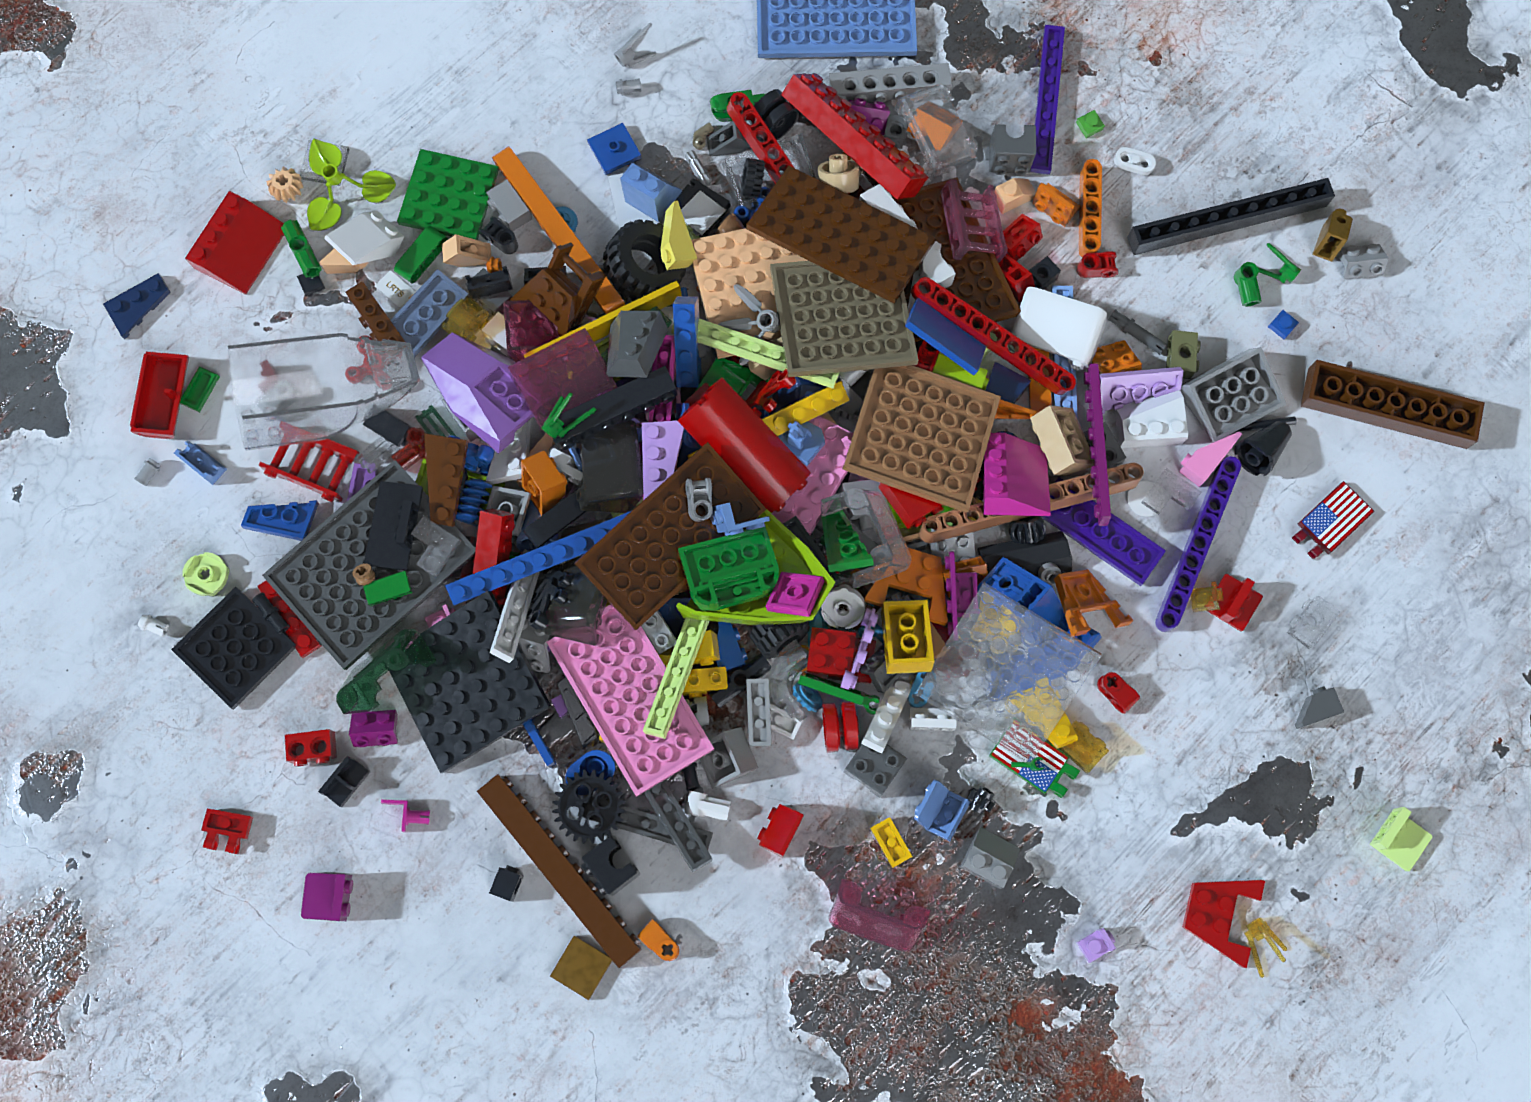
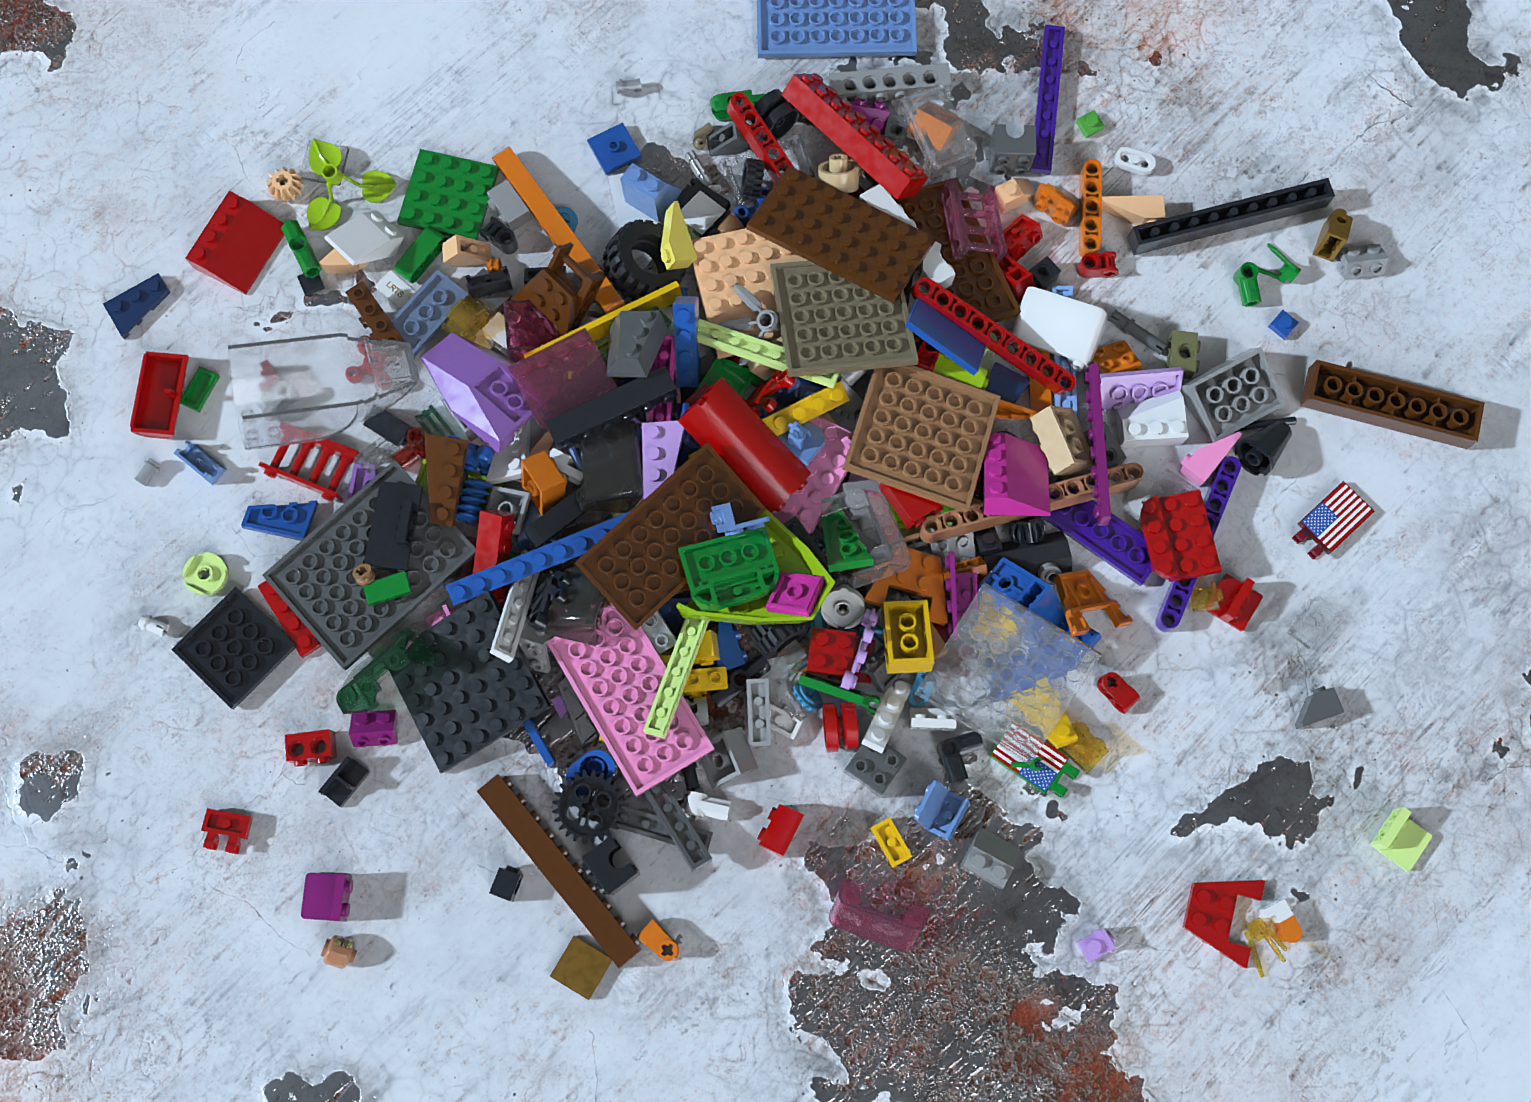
black pin [252,592,290,635] -> none
dark pink bracket [381,799,430,833] -> none
clear plate [411,516,461,577] -> none
green plant [541,392,596,439] -> none
light grey plant [614,23,656,68] -> none
light grey piece [686,478,713,522] -> none
black gear [967,786,996,814] -> none
none -> nougat head [321,935,357,969]
none -> black piece [937,730,984,784]
none -> black bracket [973,526,1003,557]
none -> light nougat slope [1102,195,1166,225]
none -> red plate [1139,489,1222,582]
none -> leg [1259,899,1302,943]

